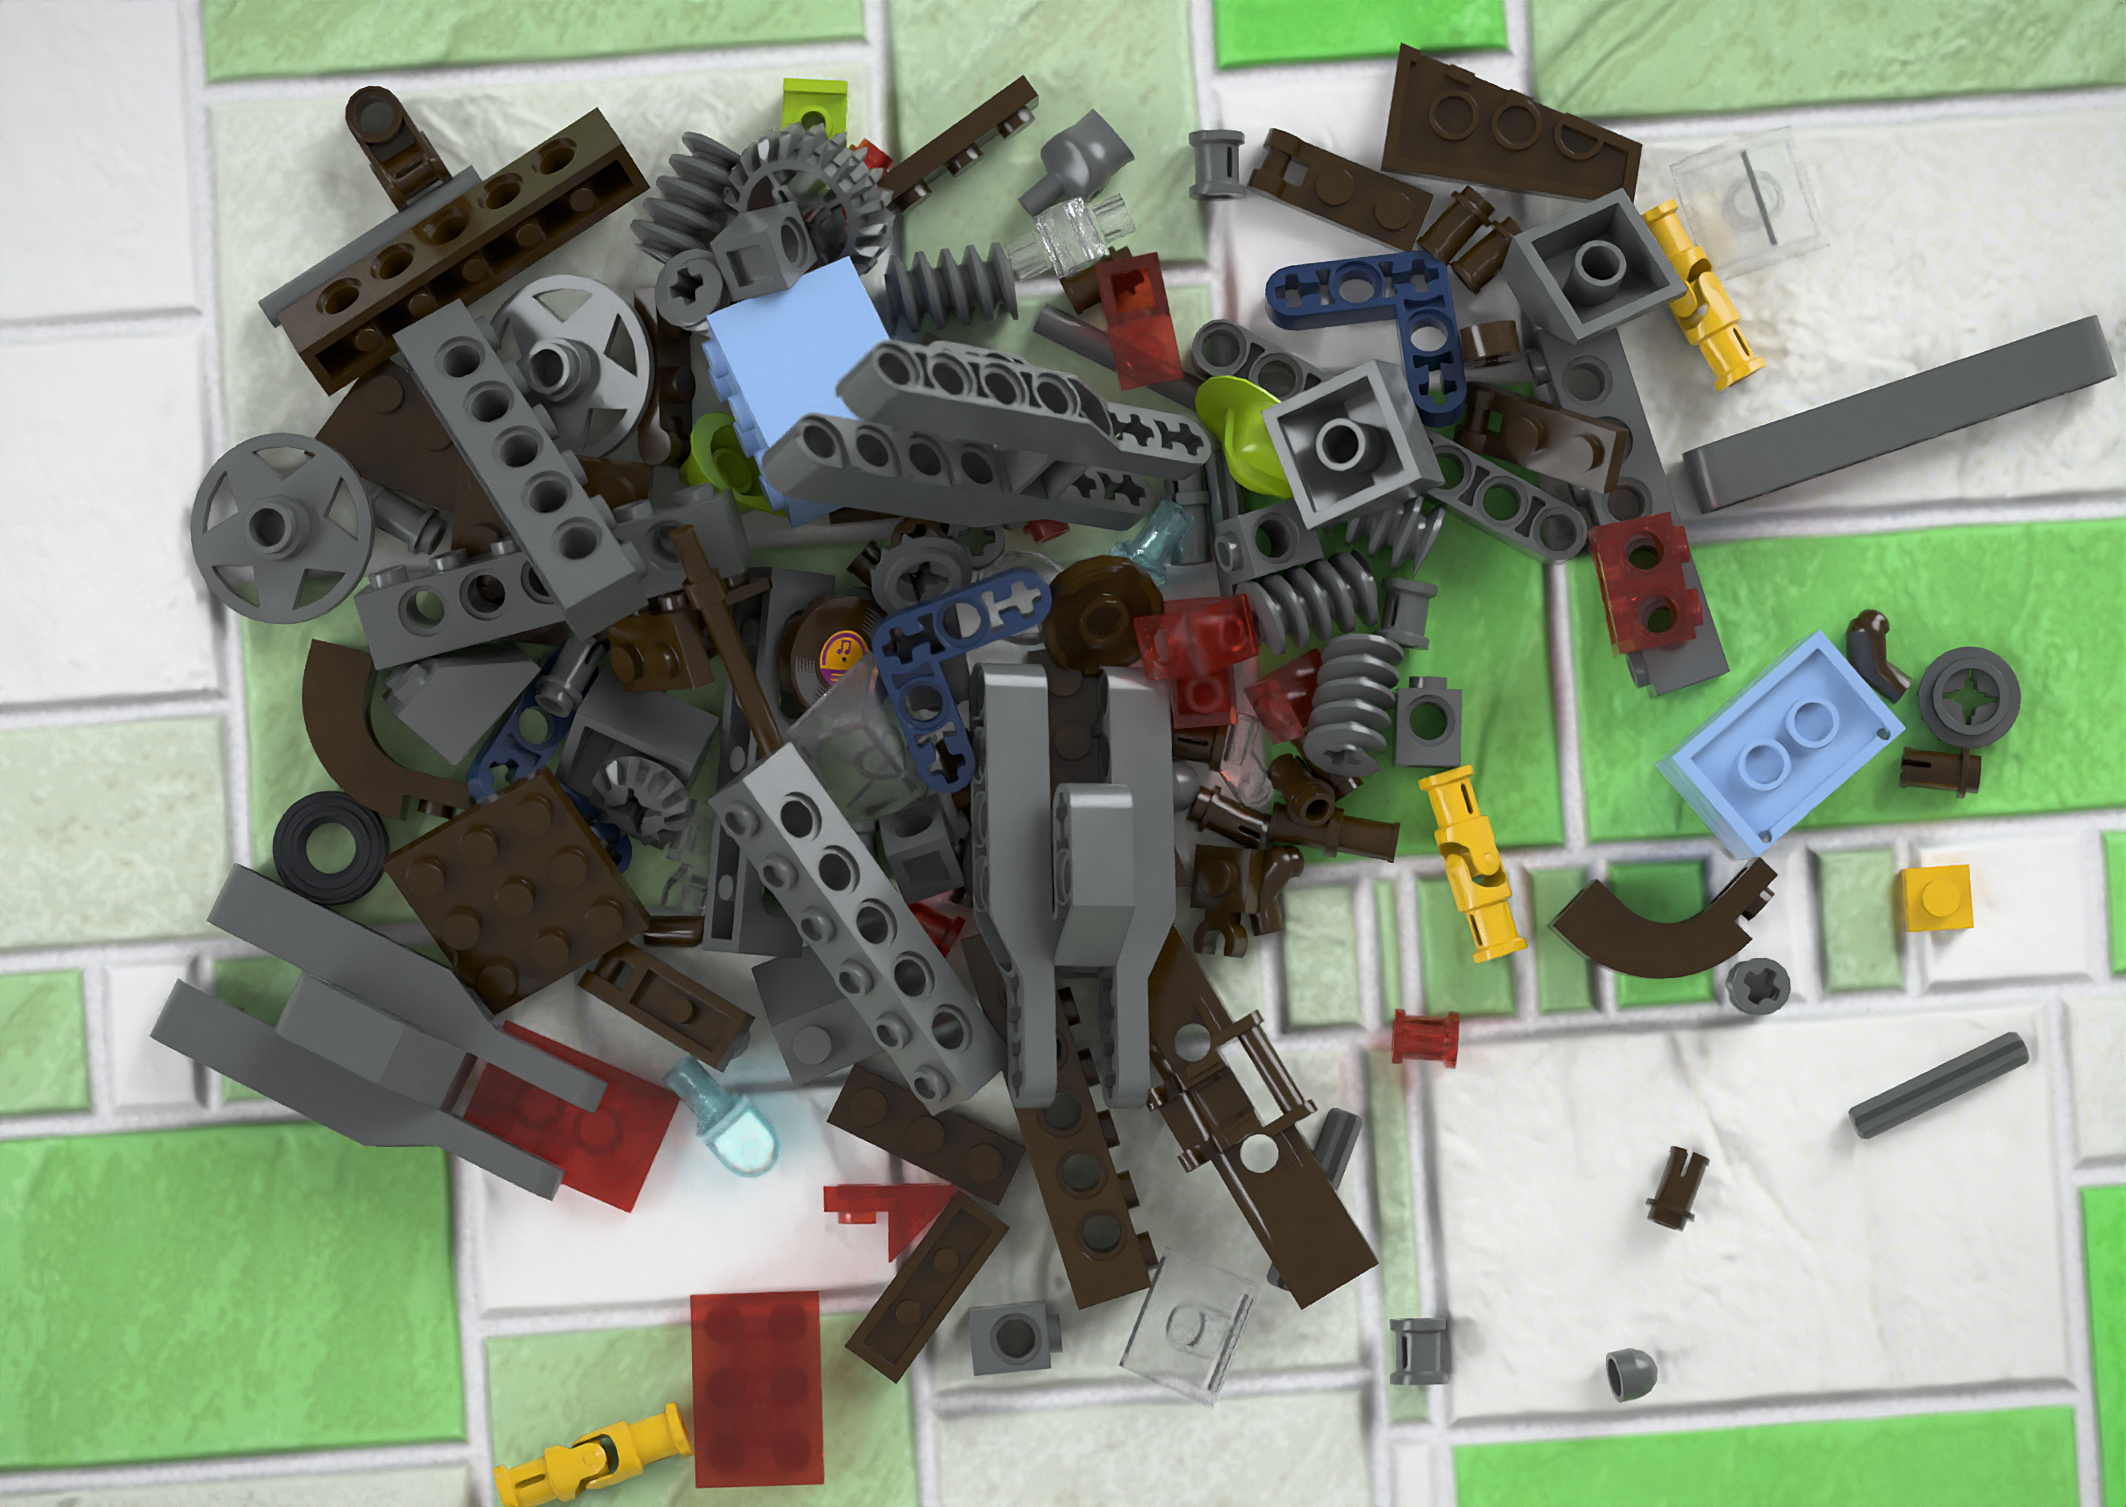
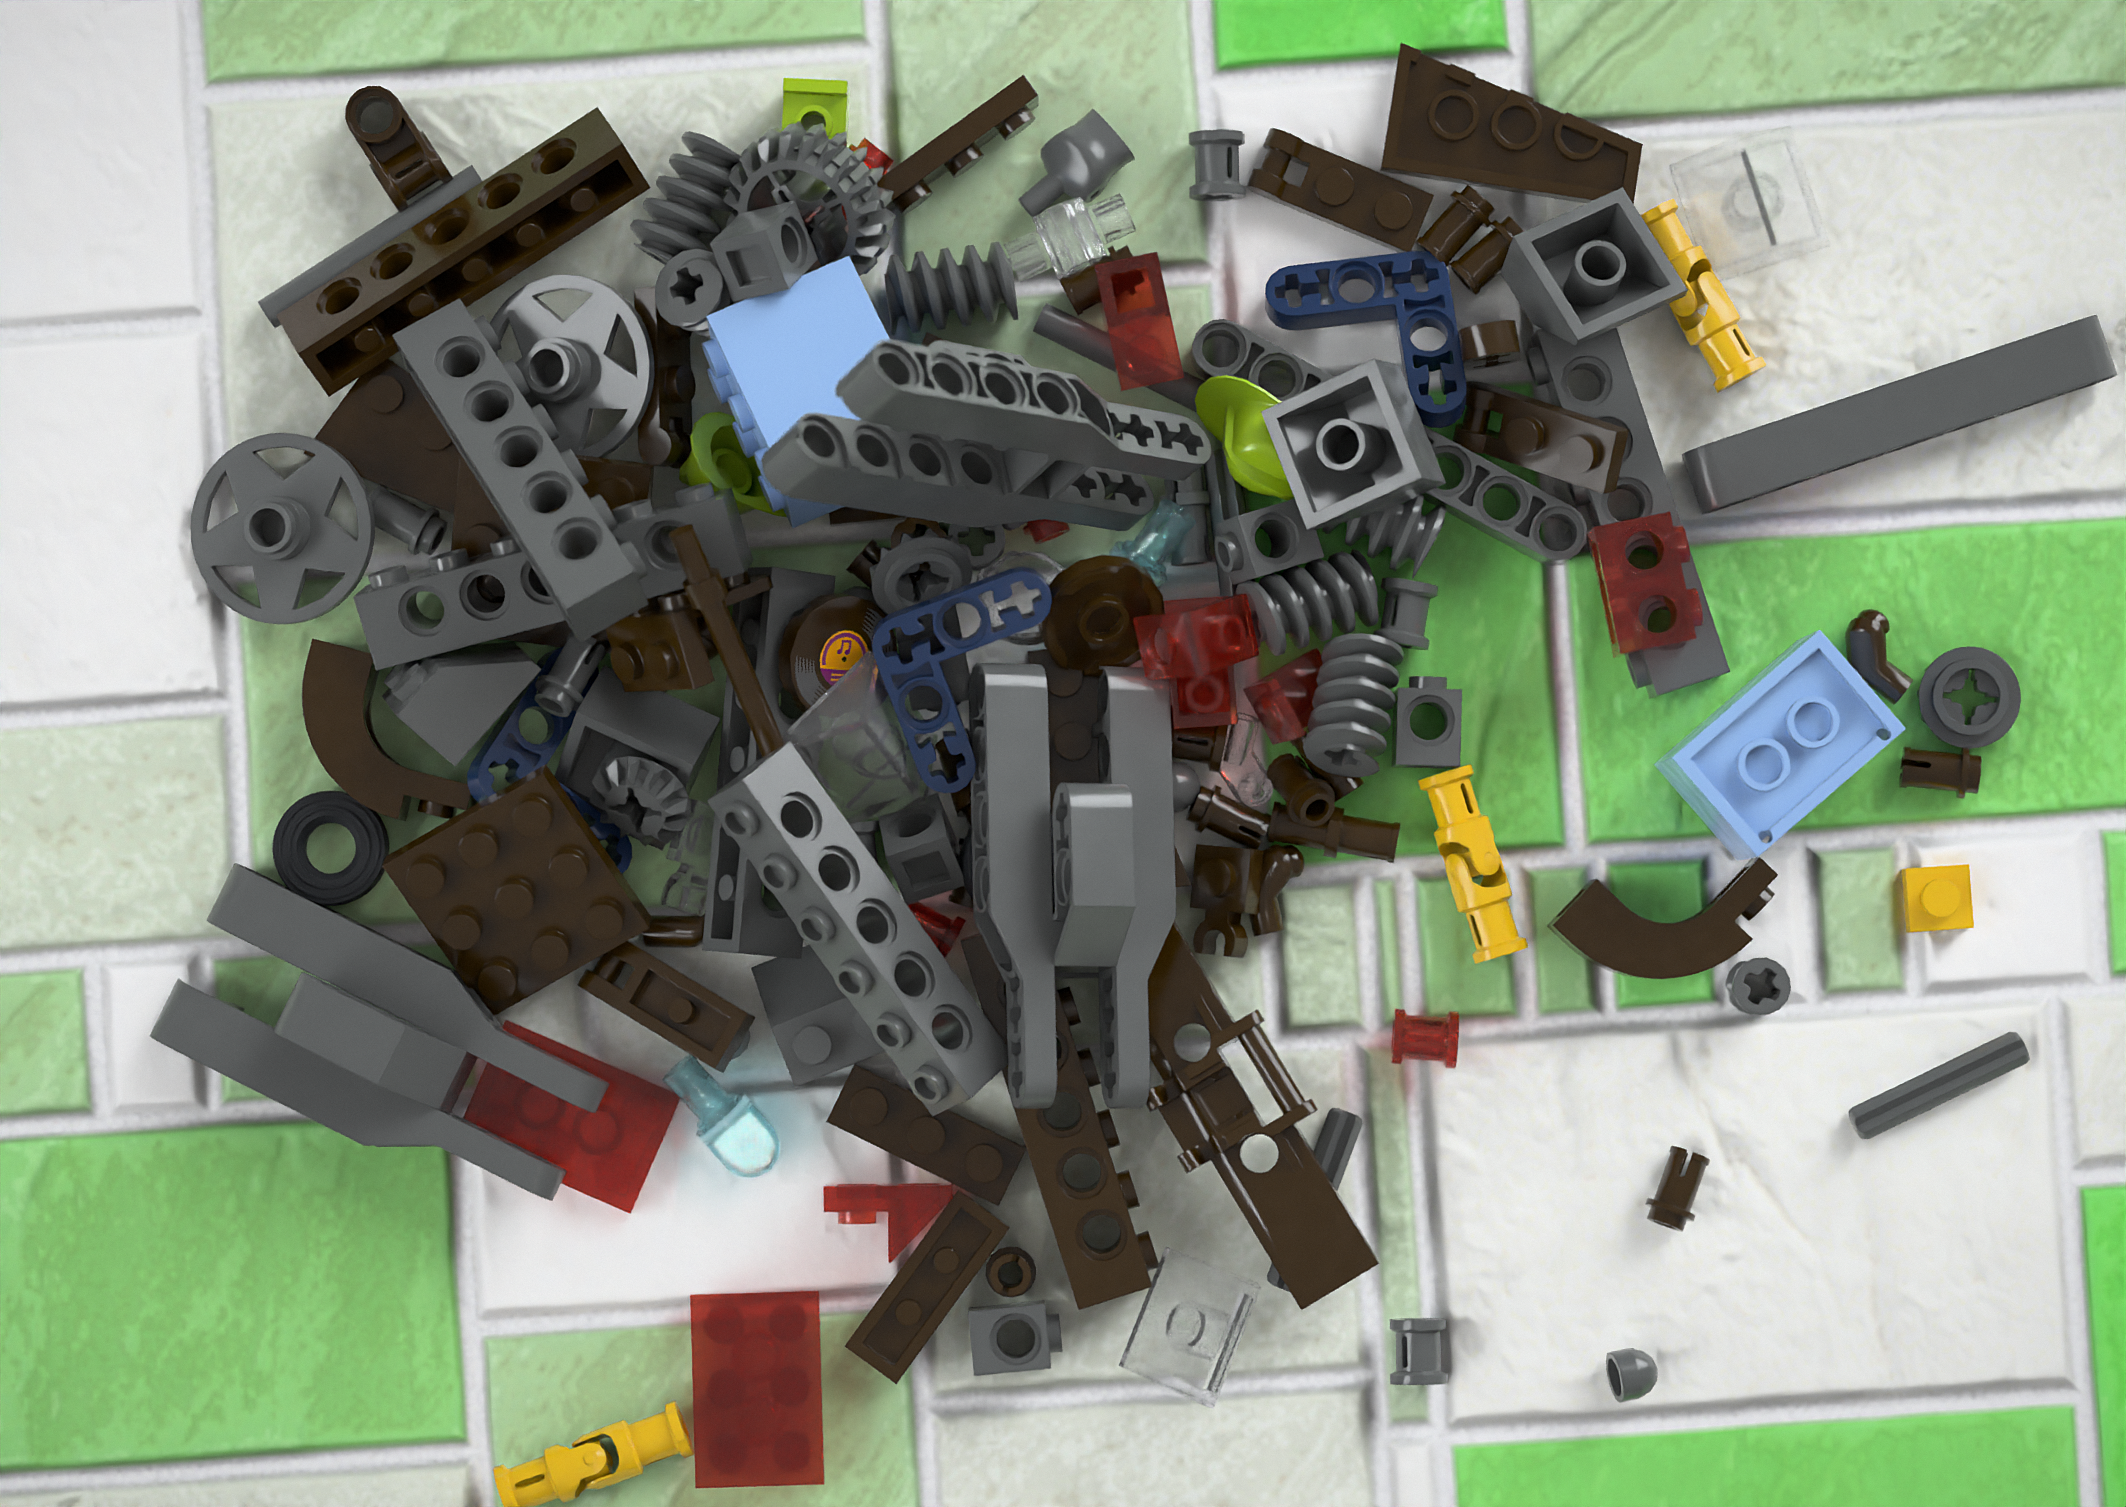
none -> dark brown pin [985,1246,1036,1298]

